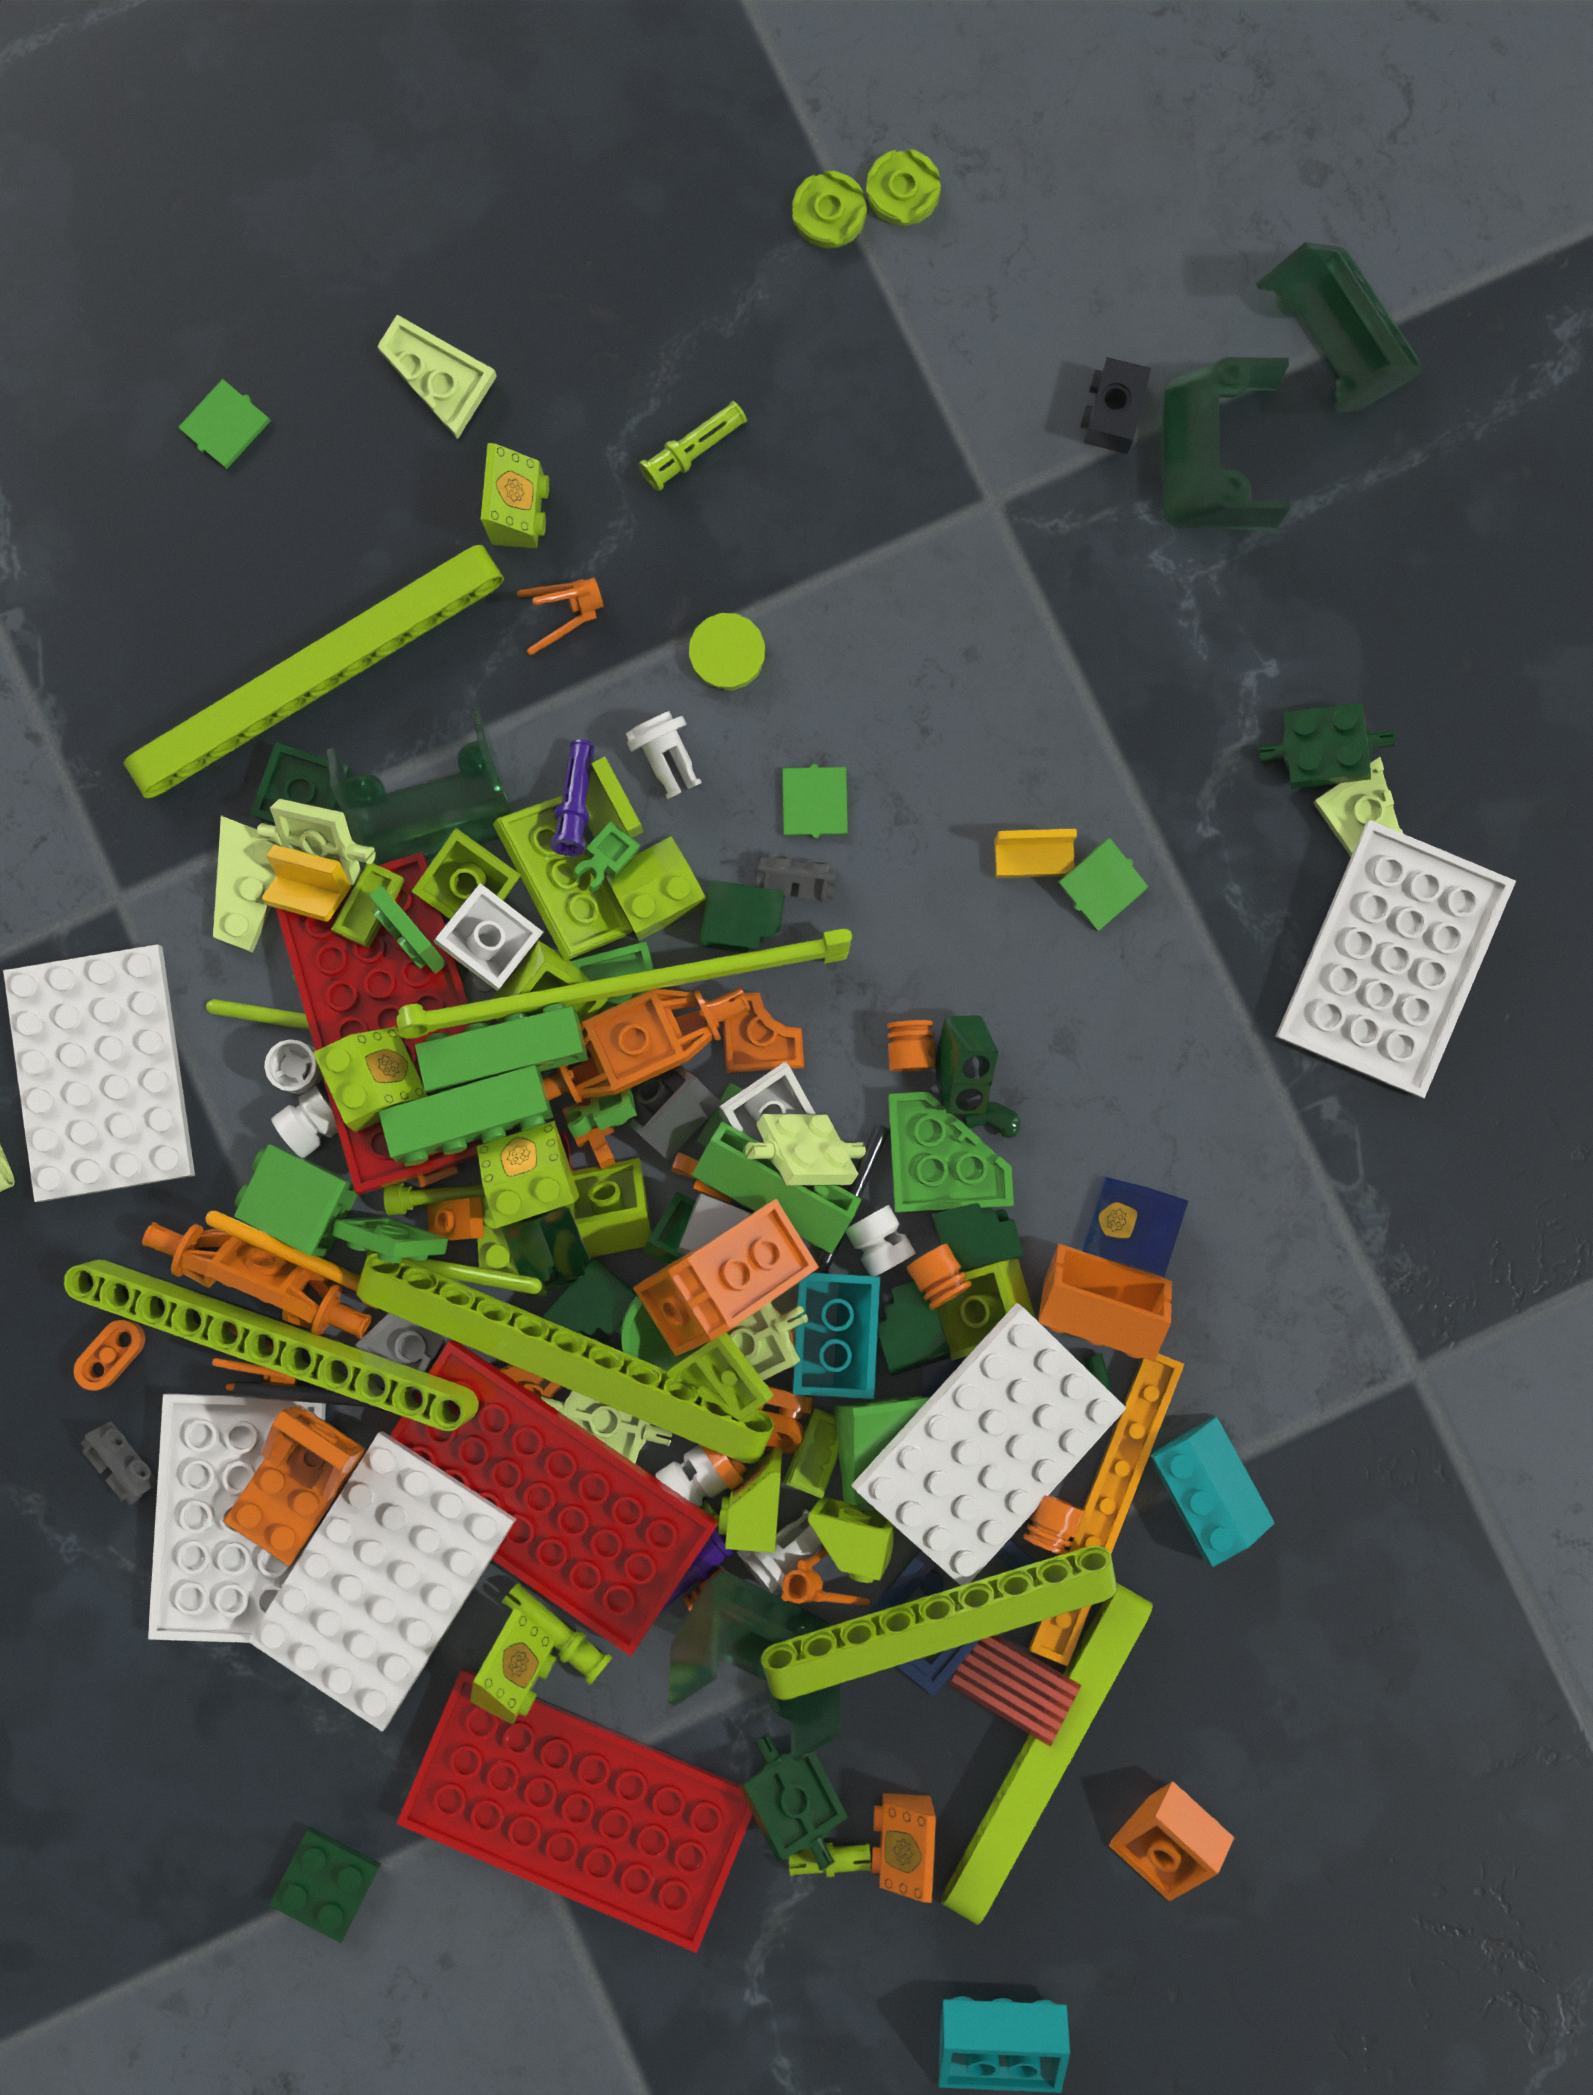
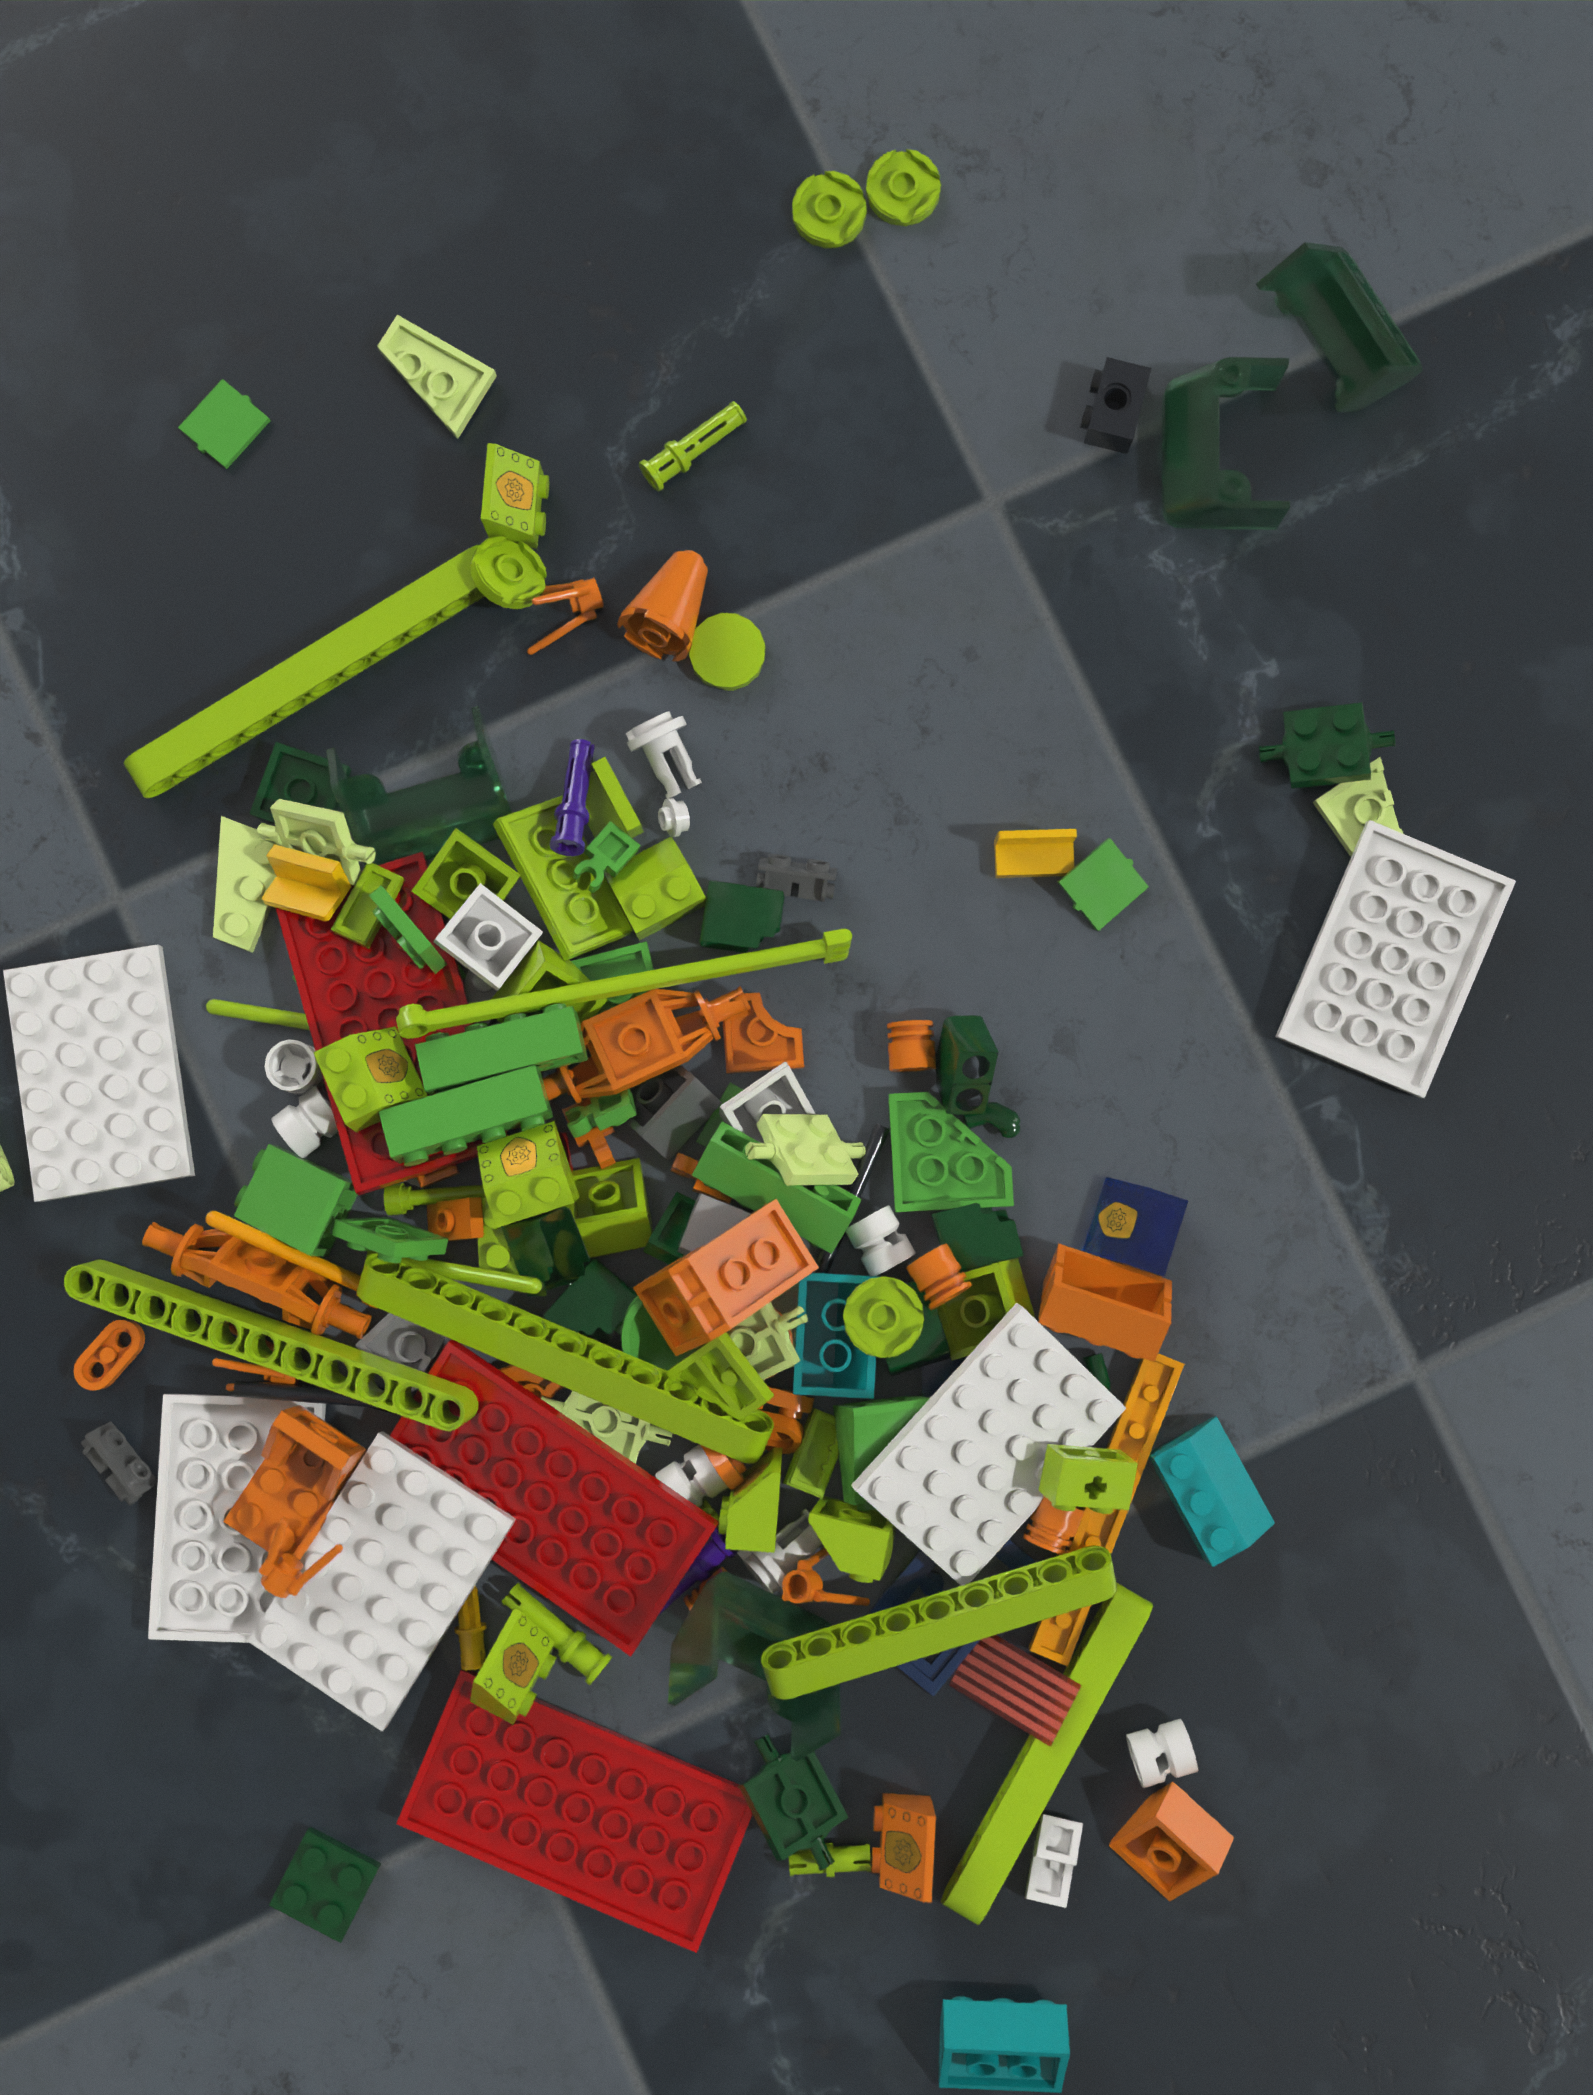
bright green piece [783,764,848,839] -> none
none -> orange plant [258,1501,343,1598]
none -> yellow axle [454,1586,487,1670]
none -> lime tile [470,536,547,610]
none -> orange cone [617,550,708,662]
none -> white plate [658,798,690,837]
none -> lime tile [843,1276,924,1358]
none -> white slope [1024,1814,1083,1908]
none -> lime brick [1039,1444,1138,1514]
none -> white wheel [1126,1719,1198,1788]

